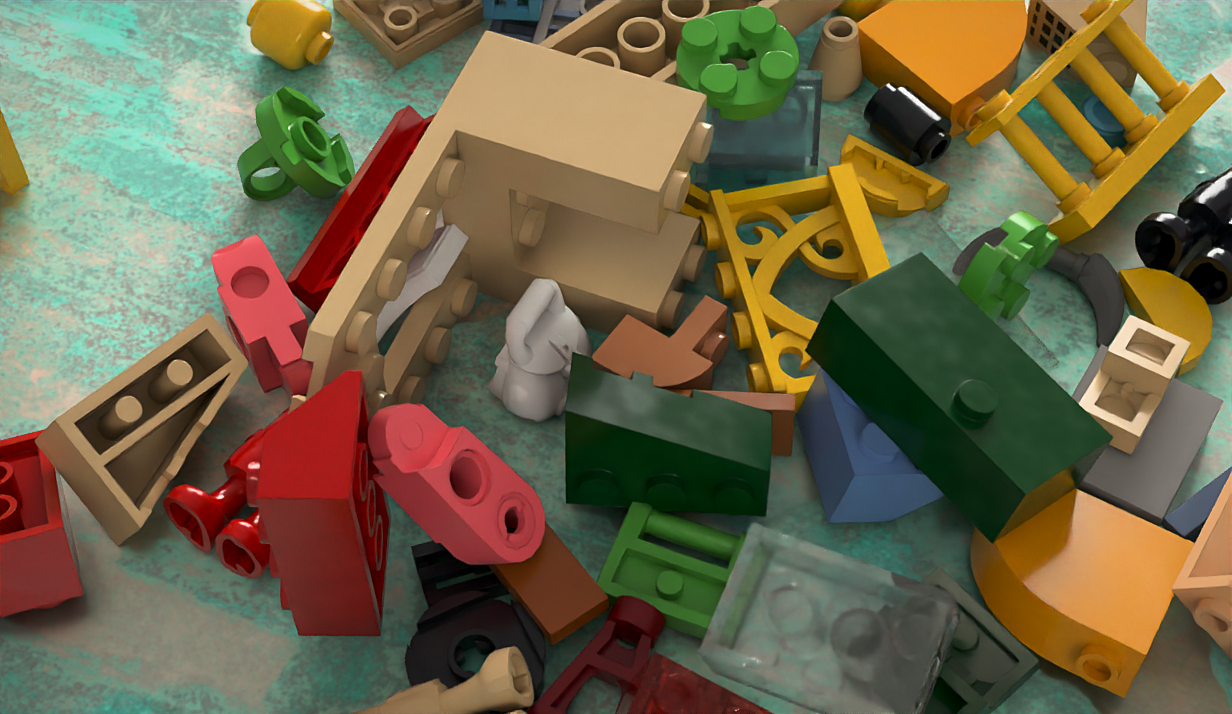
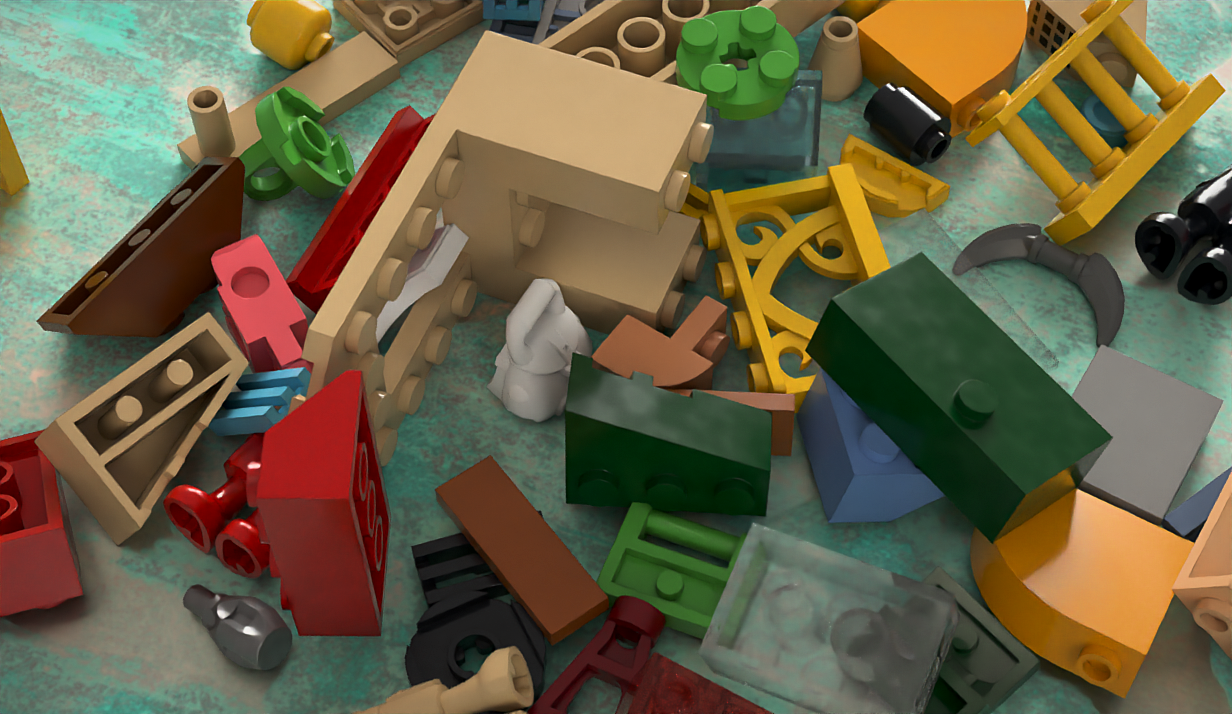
coral piece [368,403,545,565] -> none
bright green plate [957,211,1060,322] -> none
tan slope [1079,315,1191,455] -> none
yellow tile [1118,267,1213,378] -> none
none -> reddish brown wedge [36,157,245,338]
none -> tan piece [177,31,401,170]
none -> flat silver piece [183,584,292,670]
none -> medium azure tile [208,367,311,436]

